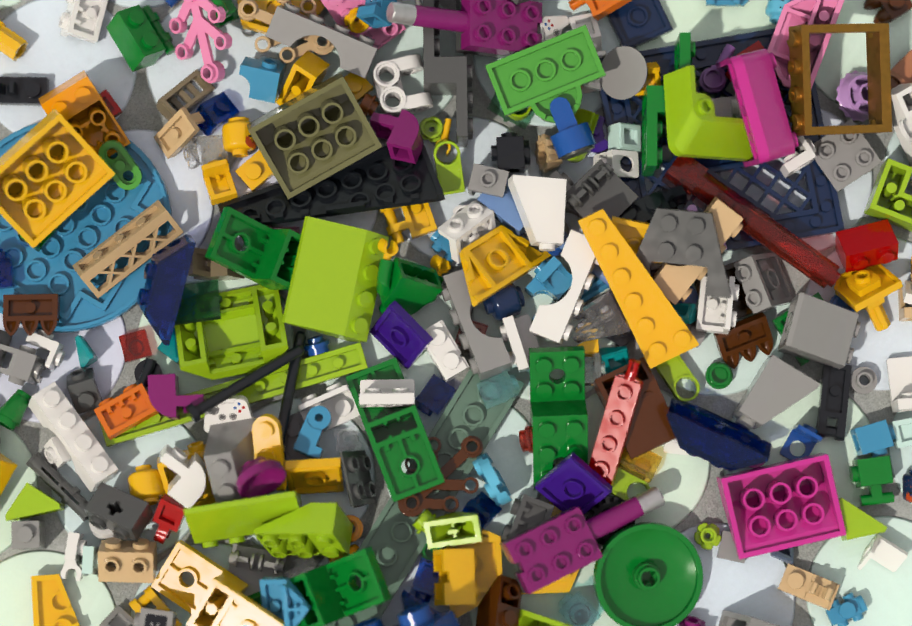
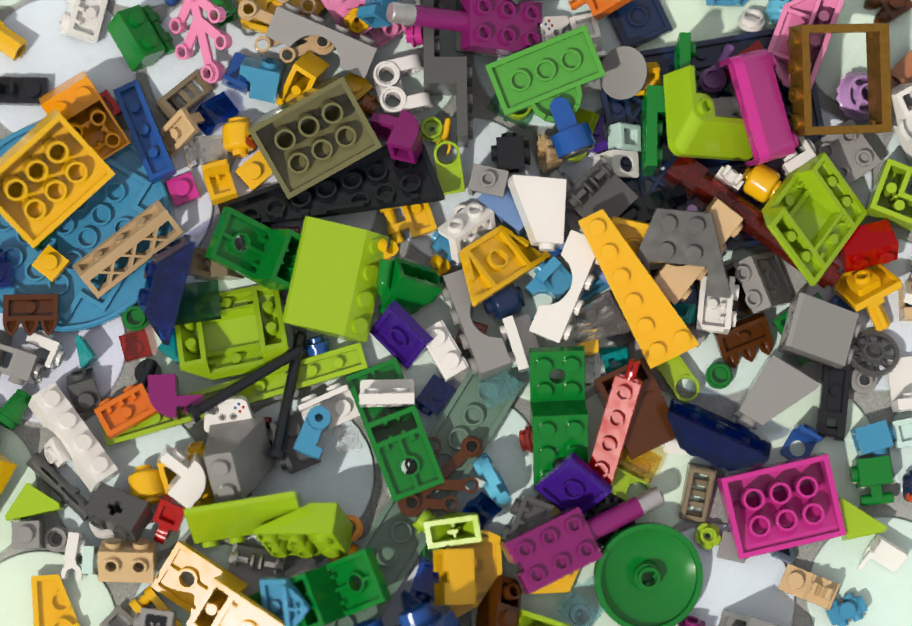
bright green plate [98,140,142,190] -> none
magenta piece [236,457,286,499] -> none
yellow plate [252,414,287,491] -> none
yellow tile [285,458,344,494] -> none
dark grey hinge [339,450,377,508] -> none
none -> yellow plate [32,244,71,283]
none -> light grey plate [44,525,69,553]
none -> blue plate [113,79,177,184]
none -> green plate [122,304,149,332]
none -> dark pink plate [165,172,201,208]
none -> blue bracket [222,52,251,94]
none -> dark pink plate [405,25,423,48]
none -> dark tan slope [679,462,717,523]
none -> white plate [713,165,744,195]
none -> white plate [738,9,765,33]
none -> yellow head [742,163,782,203]
none -> lime slope [761,152,868,286]
none -> dark grey wheel [850,330,899,378]

